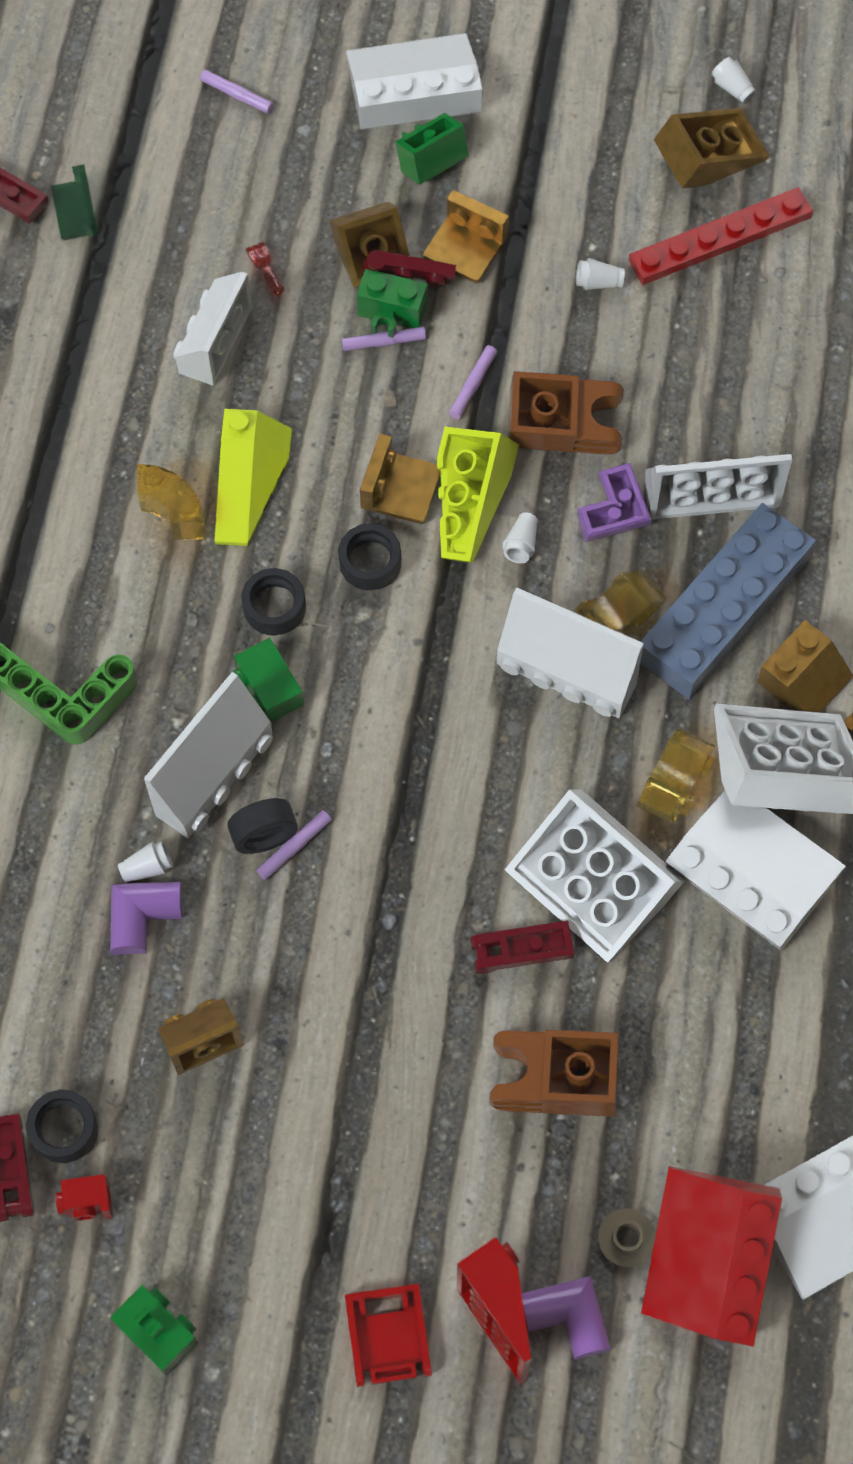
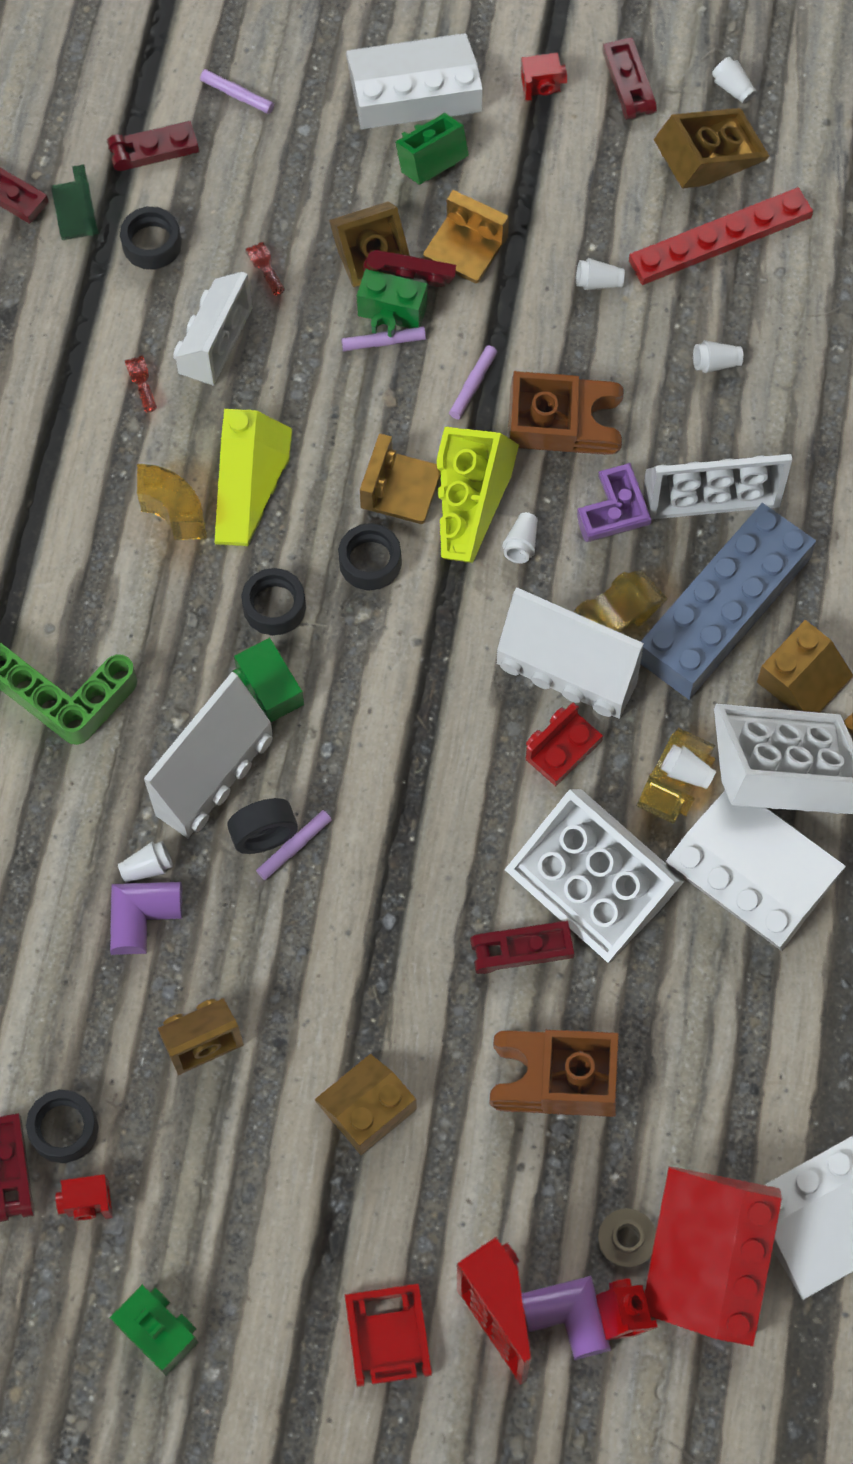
none -> dark red plate [107,120,199,171]
none -> black tyre [120,206,182,270]
none -> clear red piece [124,355,157,412]
none -> pearl gold slope [315,1054,417,1155]
none -> brick [520,53,567,101]
none -> red bracket [526,702,603,787]
none -> red brick [596,1278,658,1340]
none -> plate [602,37,657,120]
none -> white cone [661,745,716,789]
none -> white cone [693,341,743,373]

